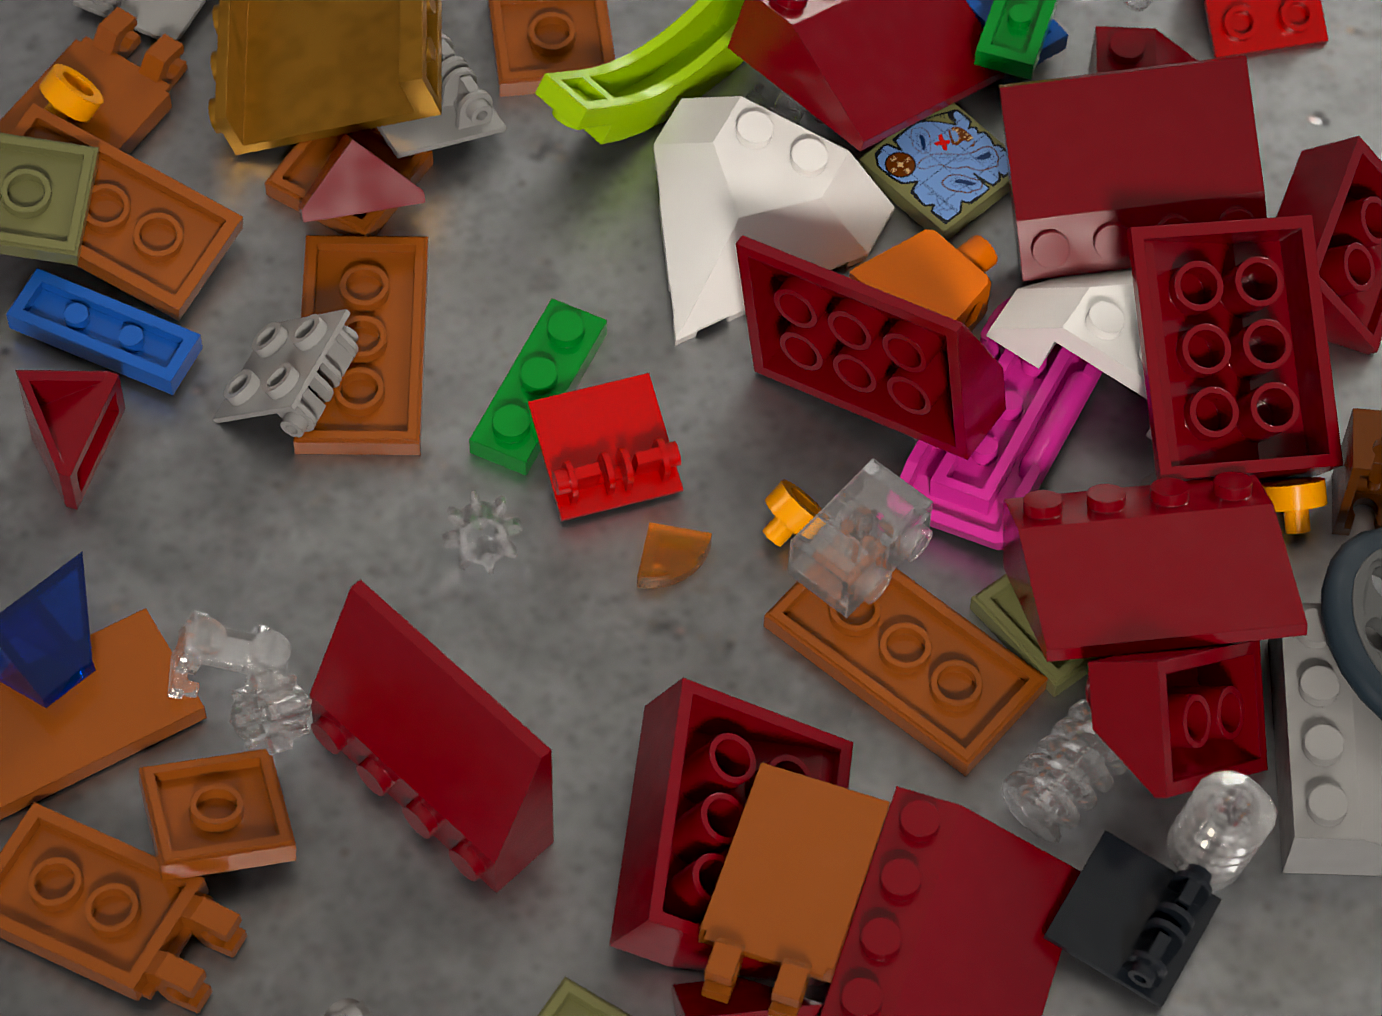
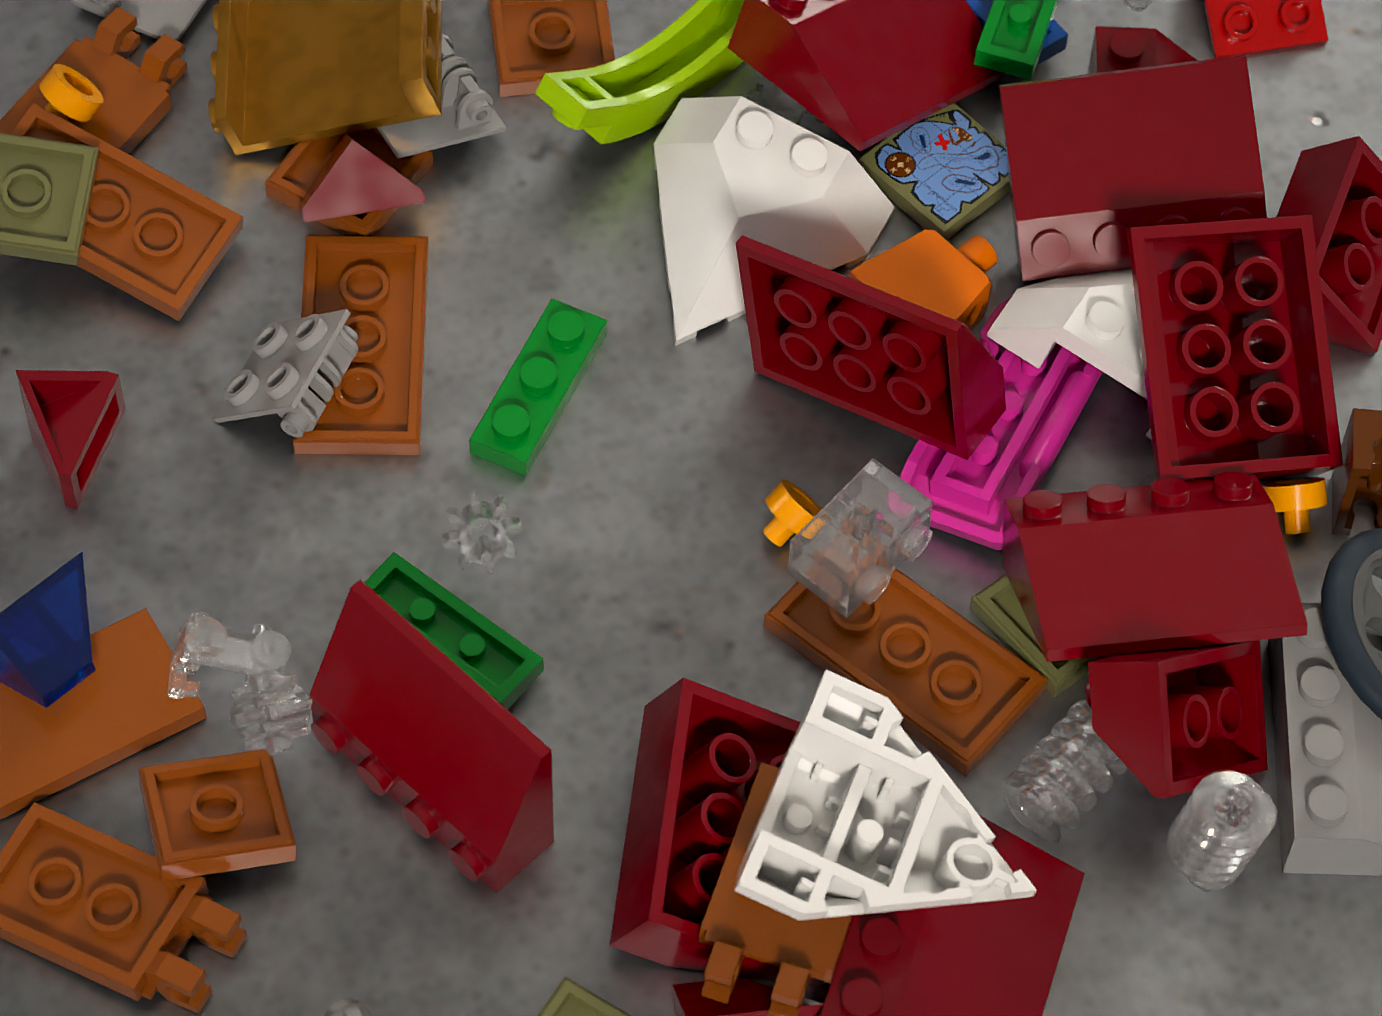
blue plate [6,268,203,395] -> none
red hinge [528,373,684,521] -> none
clear orange tile [637,522,712,589] -> none
black hinge [1043,830,1222,1008] -> none
none -> green plate [364,552,544,710]
none -> white wedge [734,670,1037,920]

